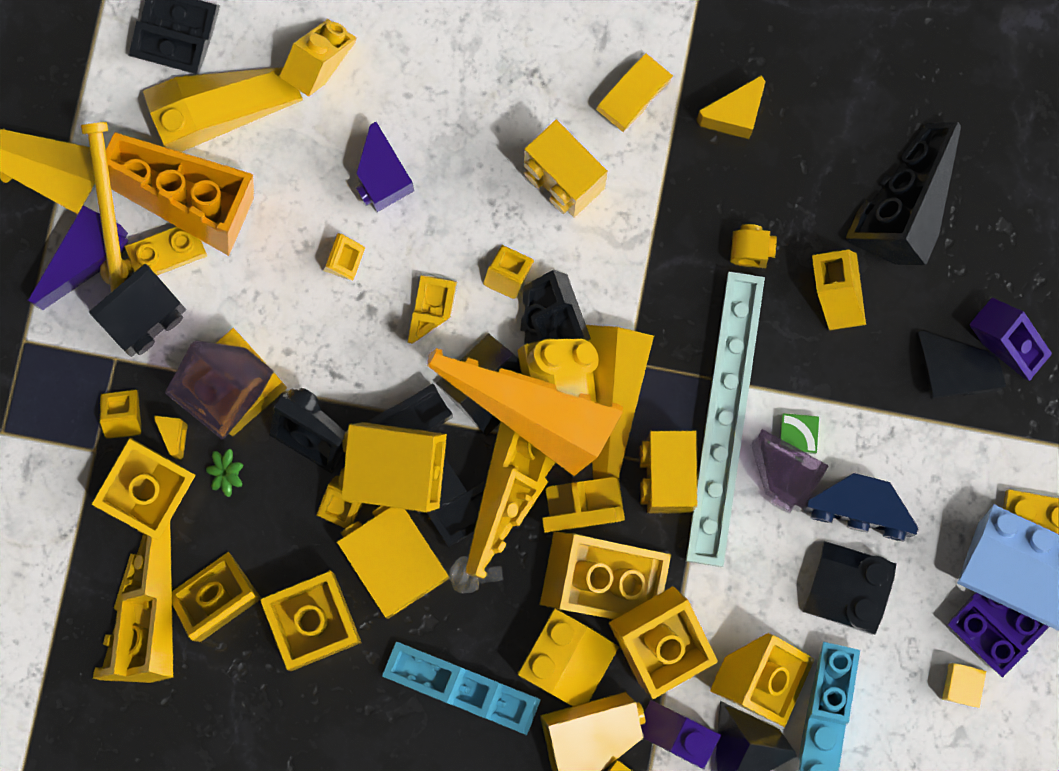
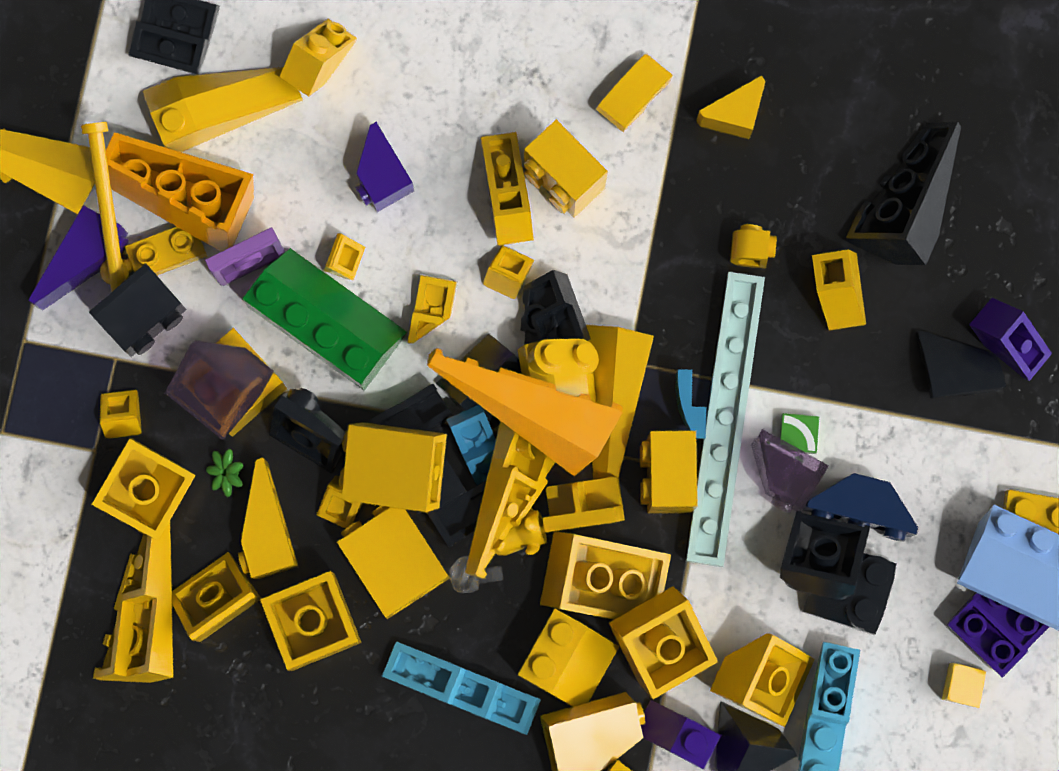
yellow slope [154,416,188,460] -> none
none -> medium lavender tile [205,227,285,286]
none -> yellow slope [238,458,298,580]
none -> green slope [242,248,407,391]
none -> dark azure slope [446,405,496,486]
none -> yellow slope [481,132,534,246]
none -> yellow animal [495,507,547,556]
none -> dark azure slope [675,369,706,439]
none -> black slope [780,510,870,599]

